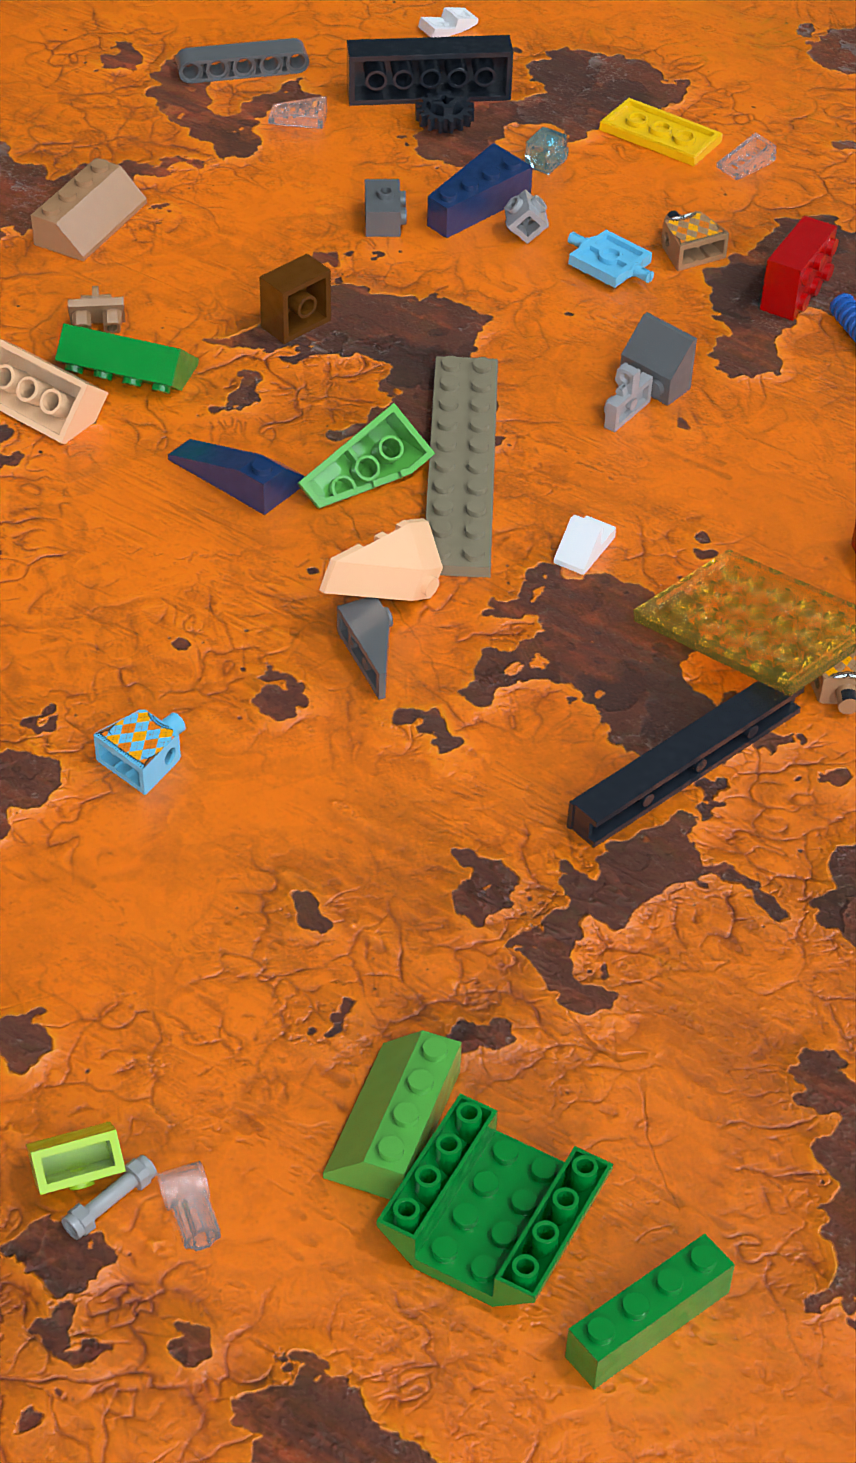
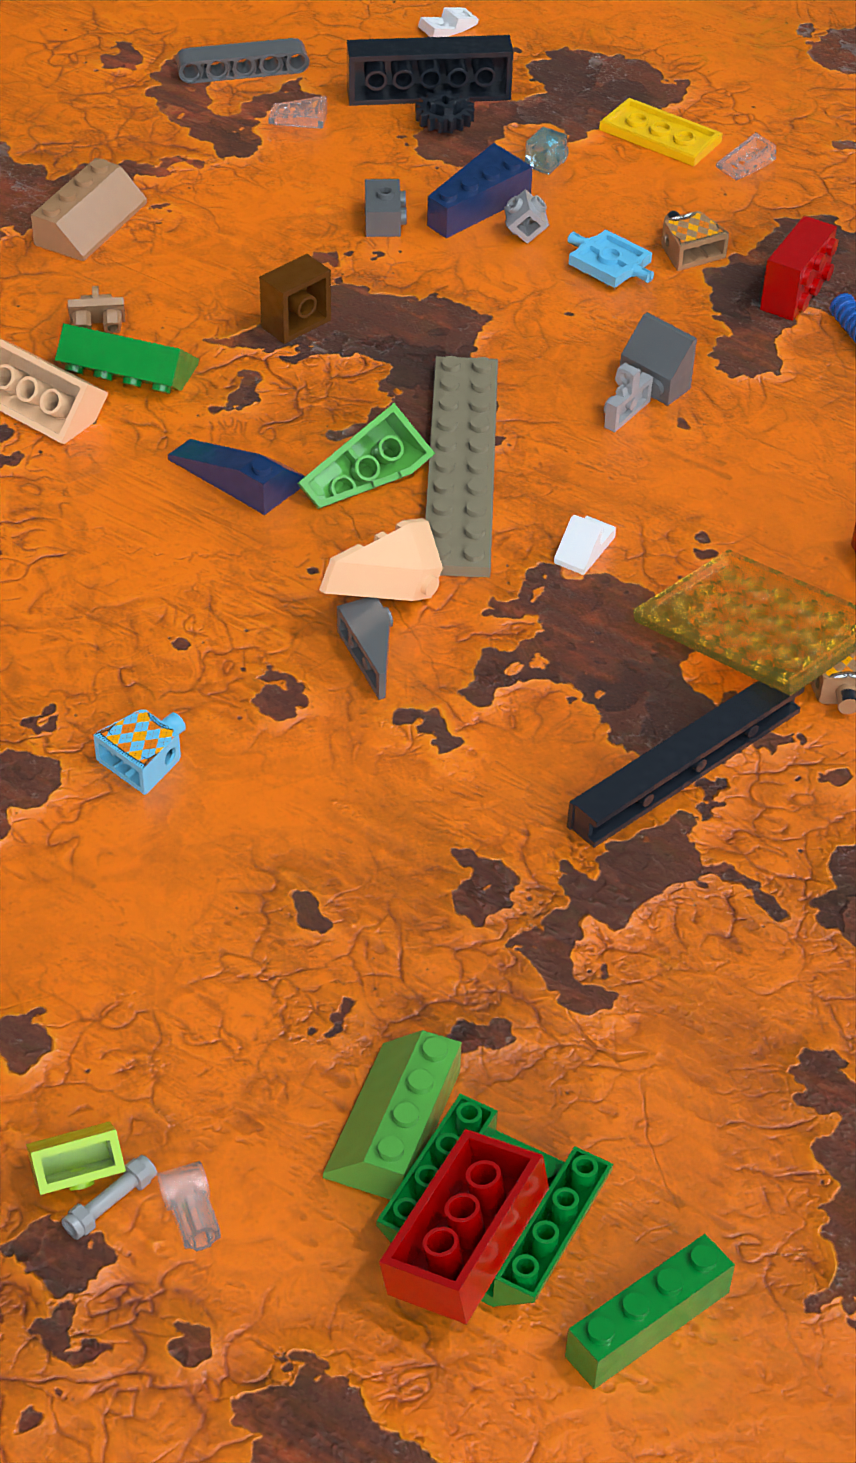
none -> red brick [379,1129,549,1325]

